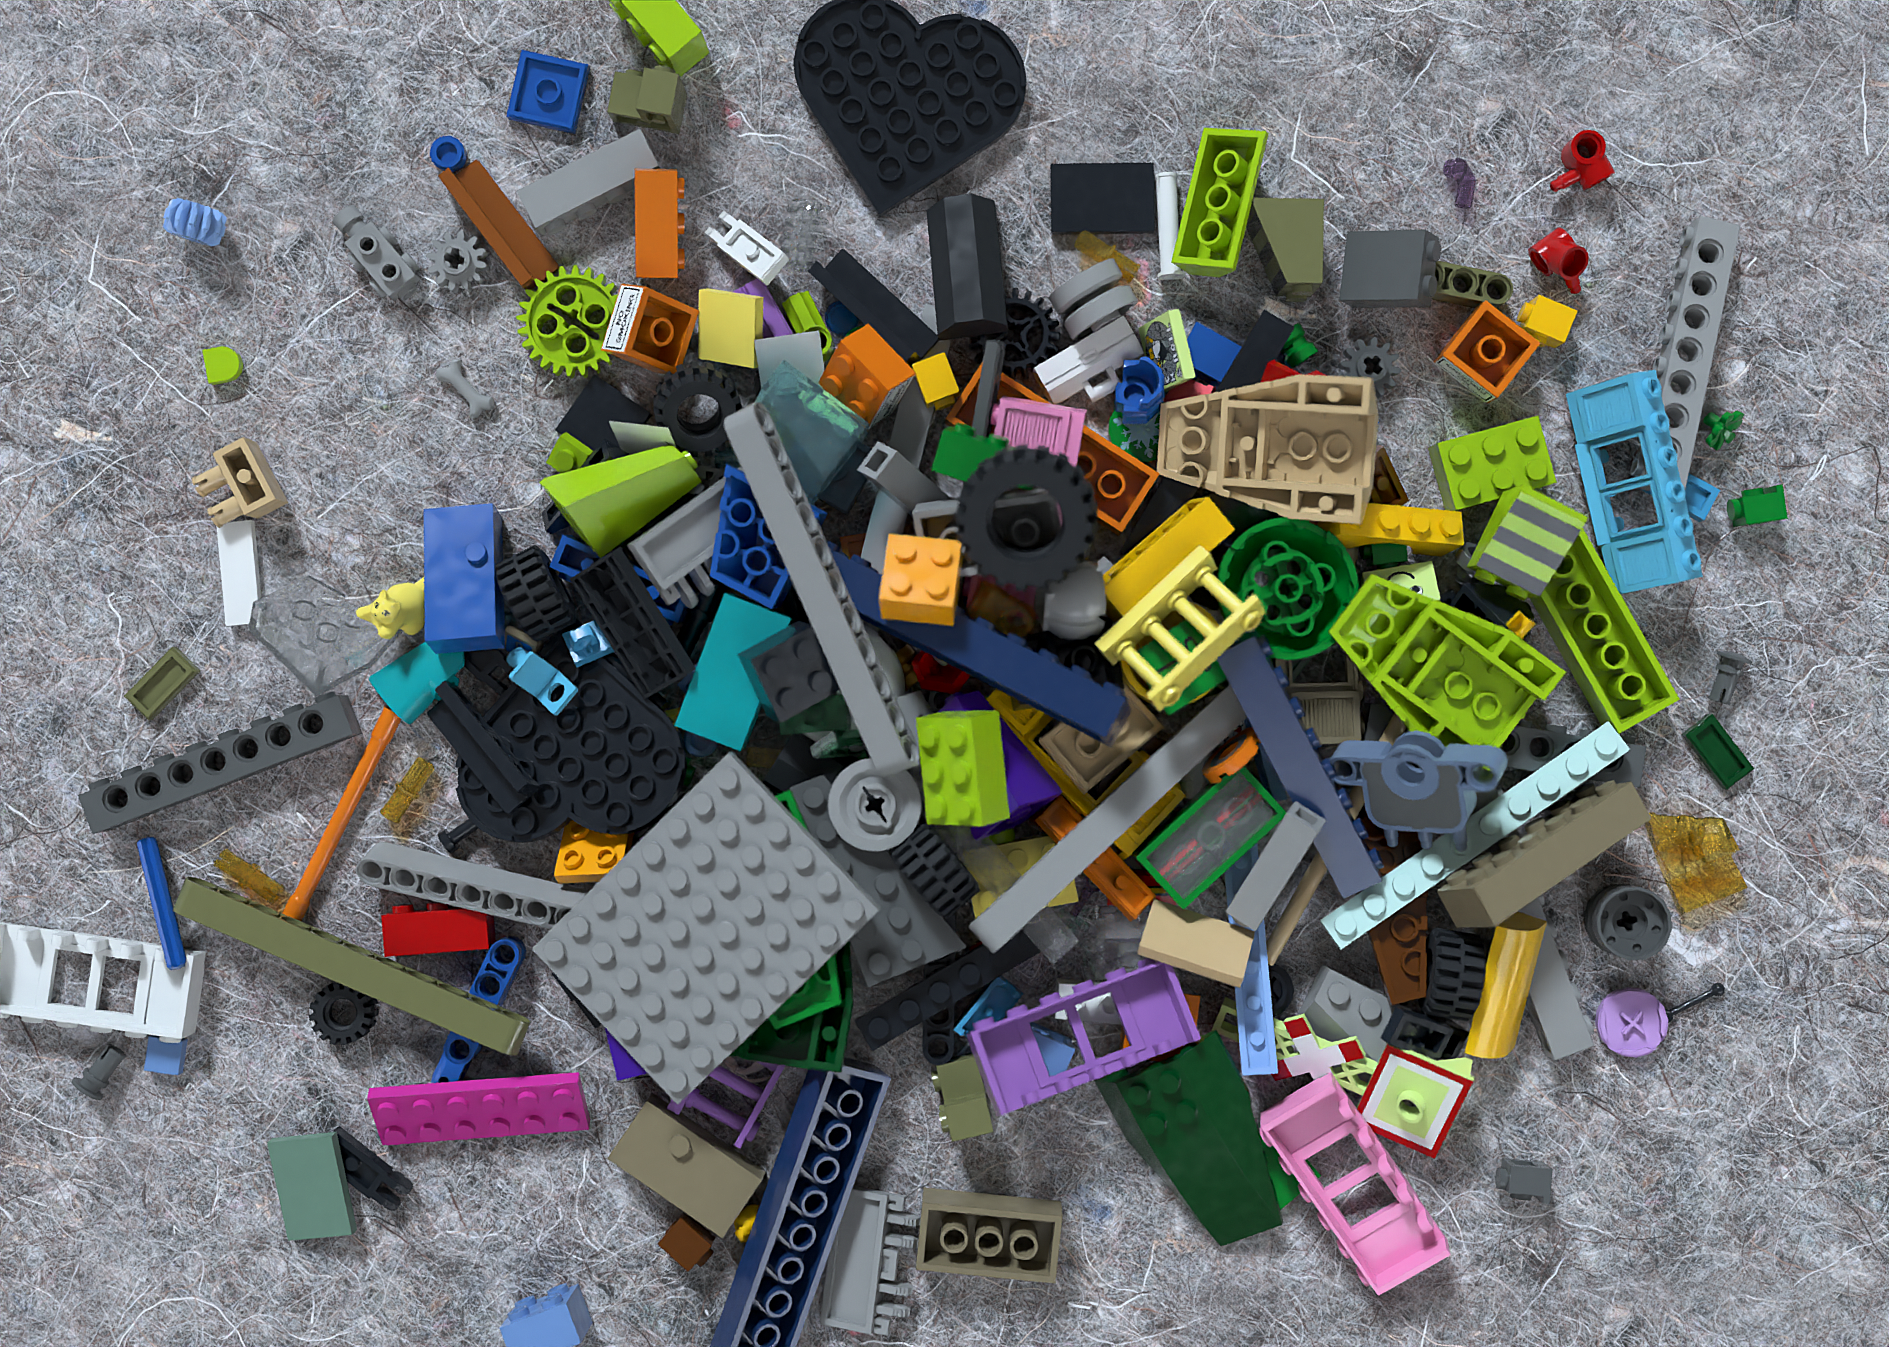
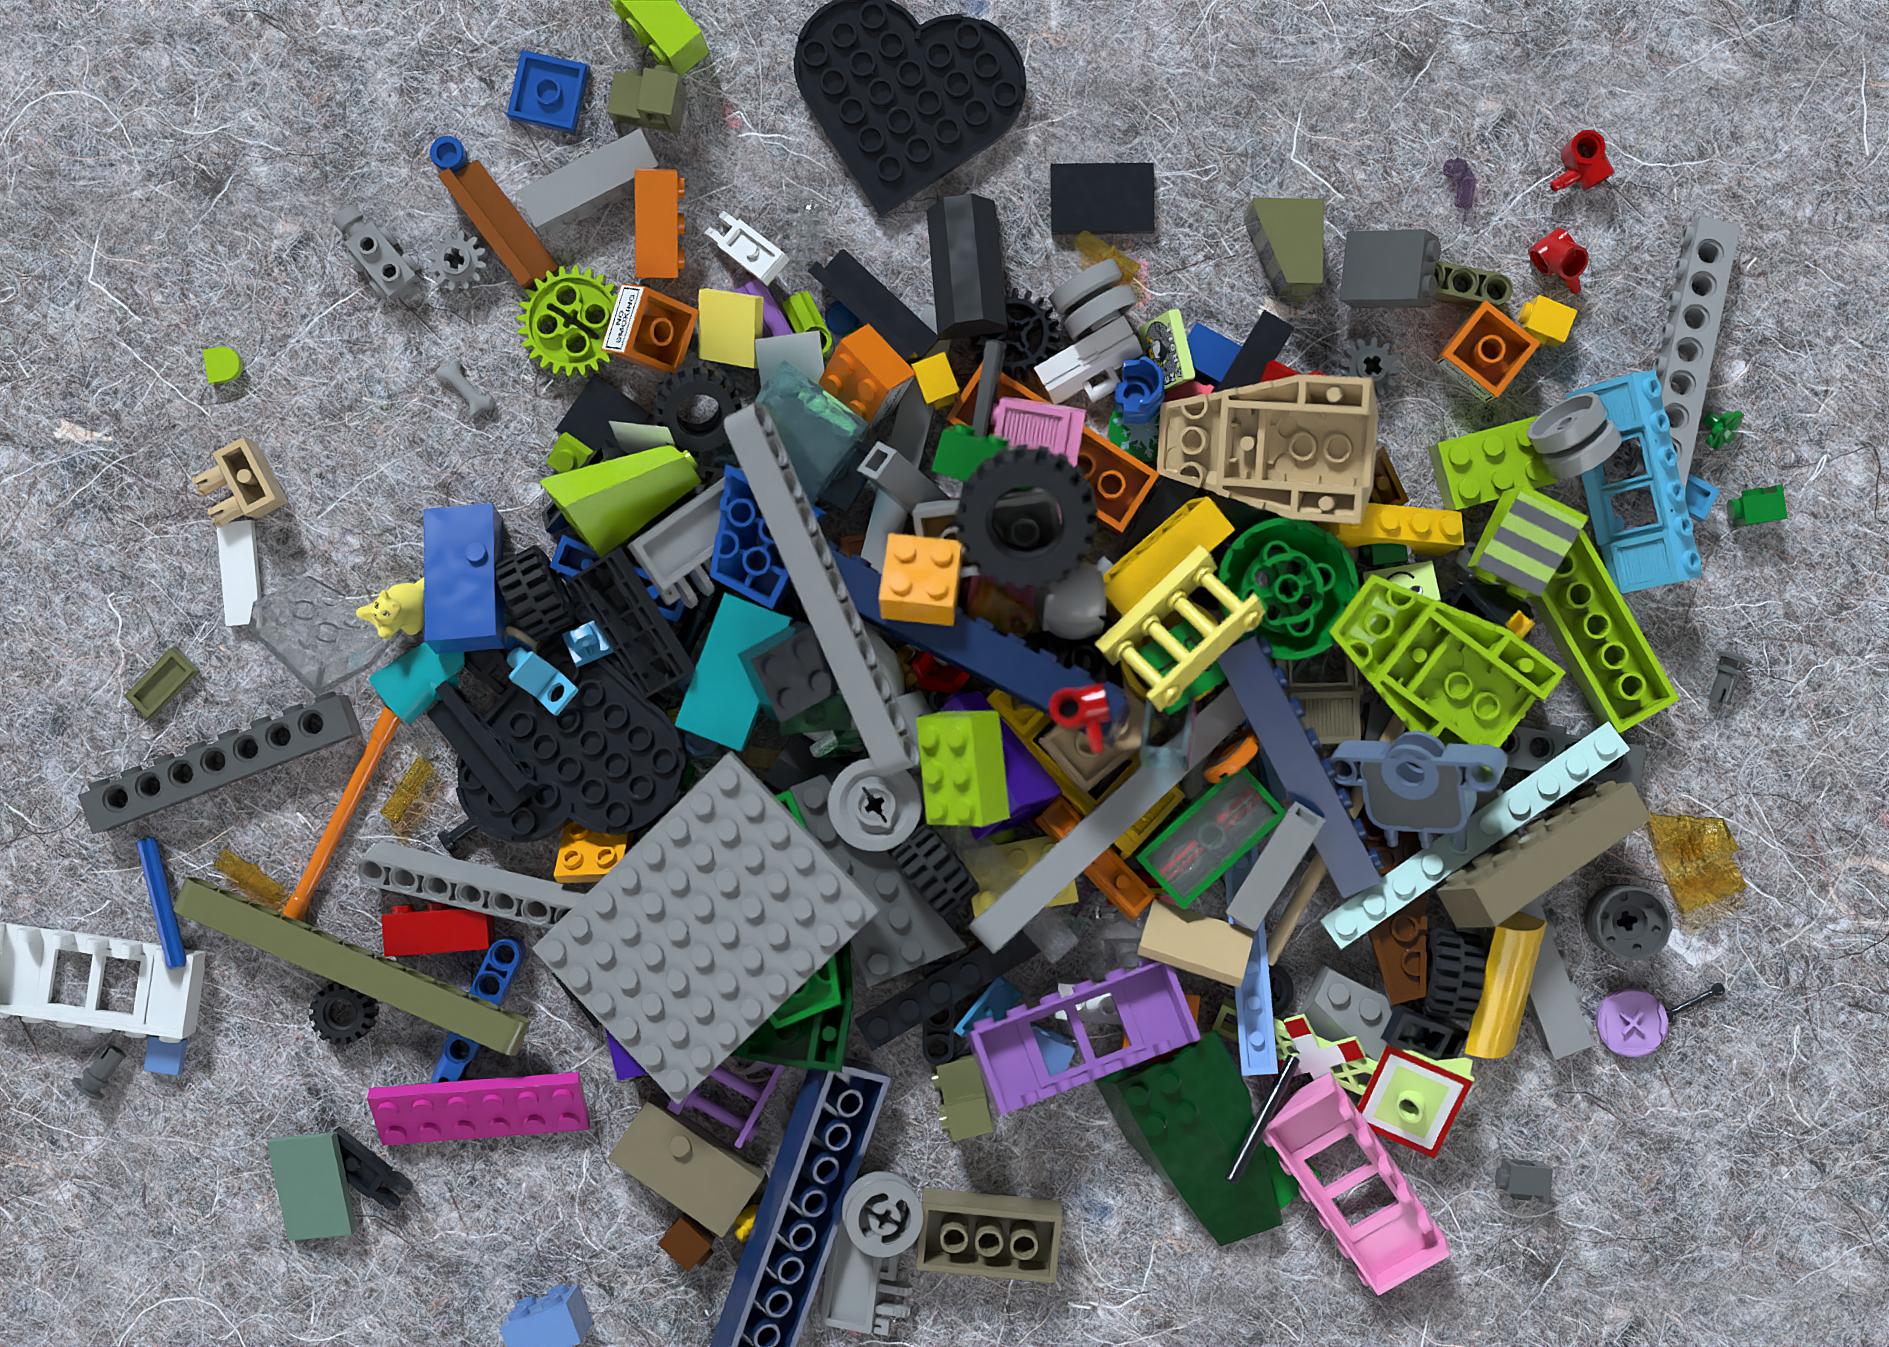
light blue gear [163,198,227,246] -> none
white pin [1155,172,1185,280] -> none
lime slope [1171,128,1269,278] -> none
green wheel [1281,322,1318,369] -> none
dark green tile [1681,714,1754,790] -> none
none -> light grey wheel [842,1171,923,1257]
none -> red piece [1049,684,1111,754]
none -> clear light blue piece [1139,697,1196,771]
none -> black bar [1224,1054,1300,1185]
none -> light grey wheel [1527,392,1622,479]

